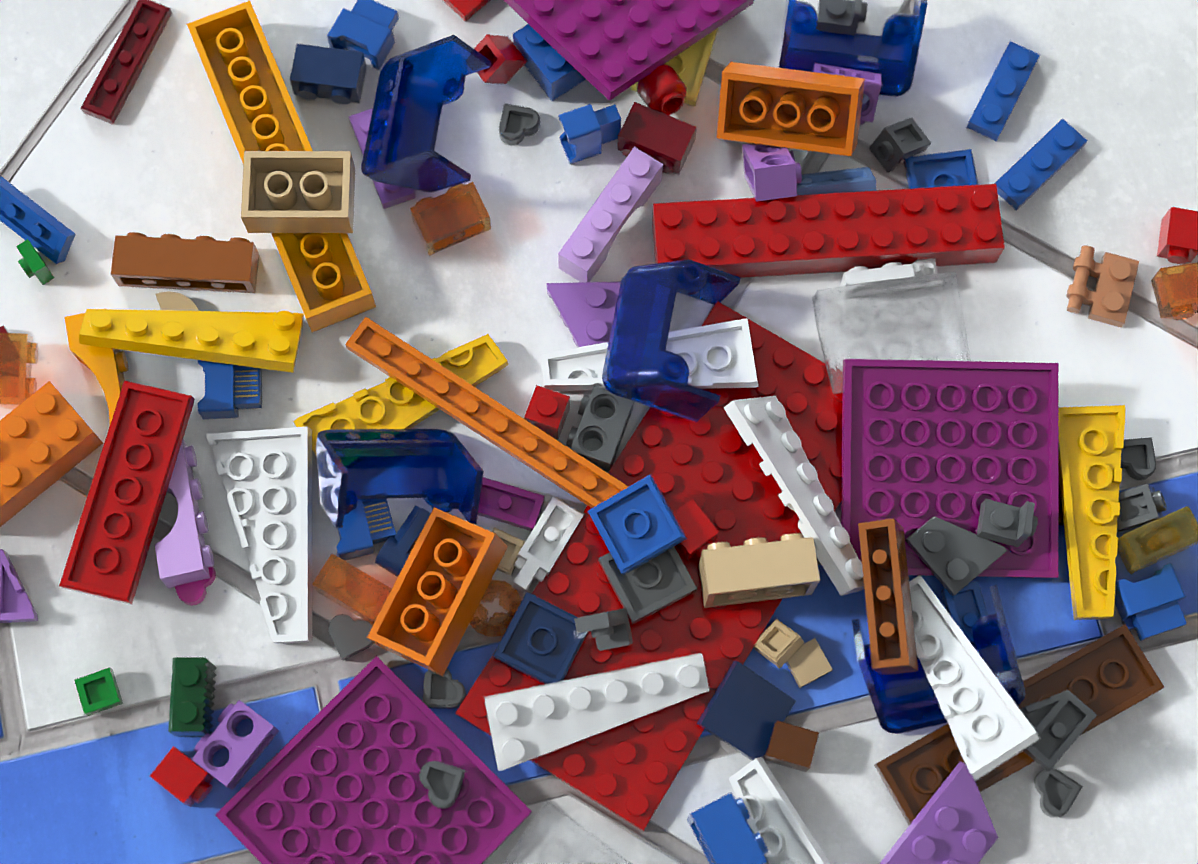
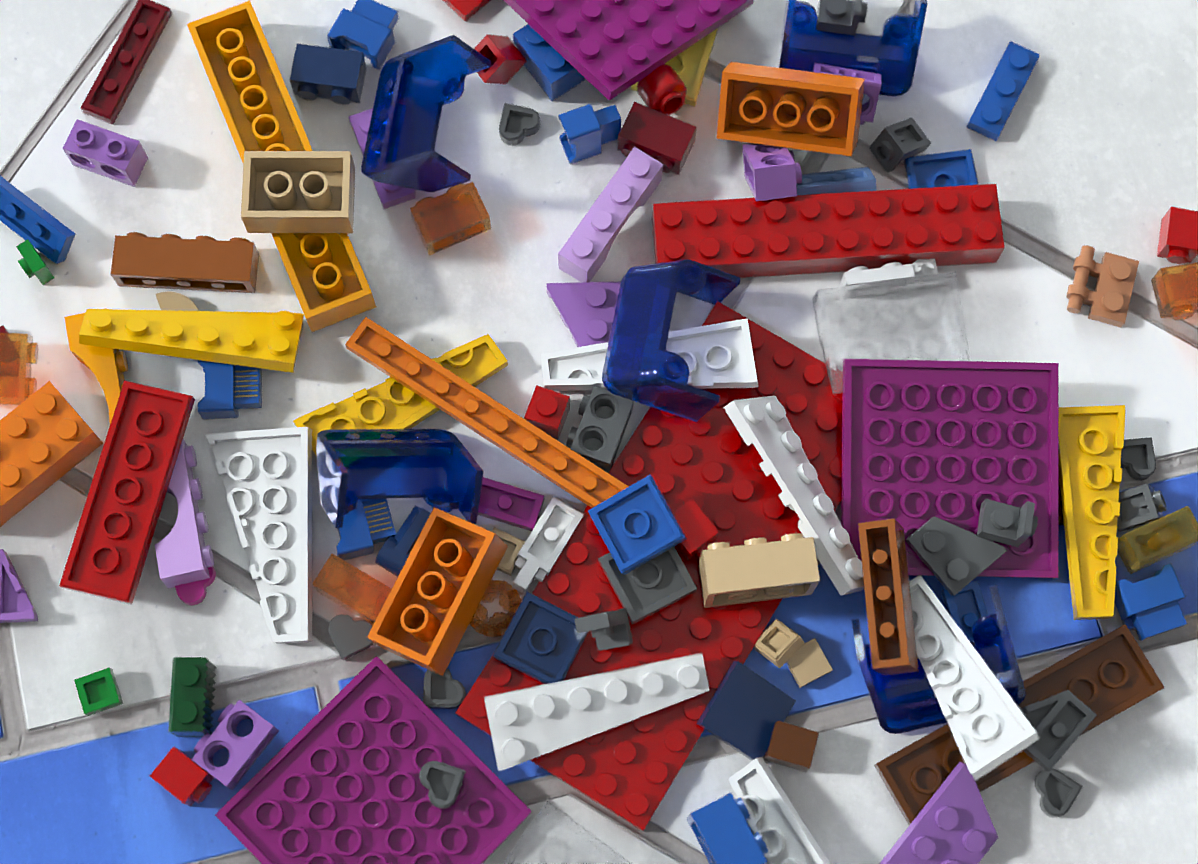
blue plate [994,118,1088,211] -> none
none -> medium lavender brick [62,119,148,187]

